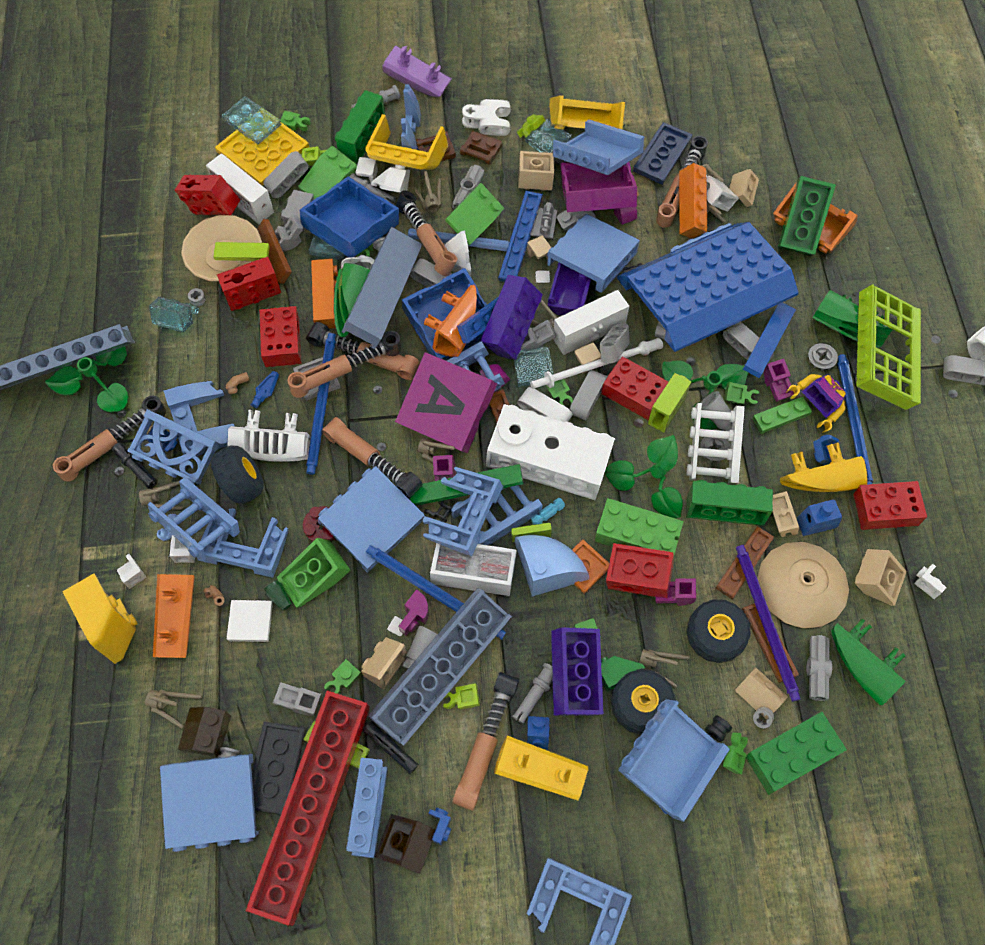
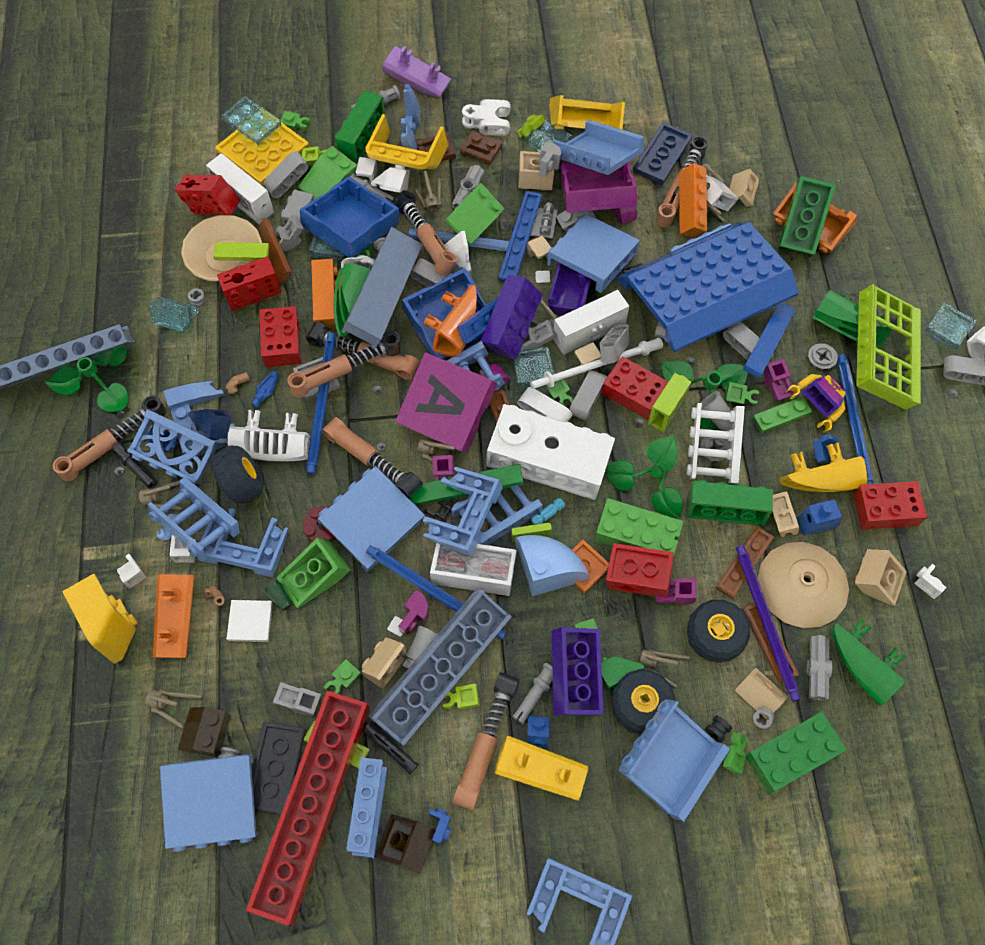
none -> dark blue slope [188,409,232,440]
none -> light grey brick [539,141,561,177]
none -> clear light blue plate [925,303,976,349]

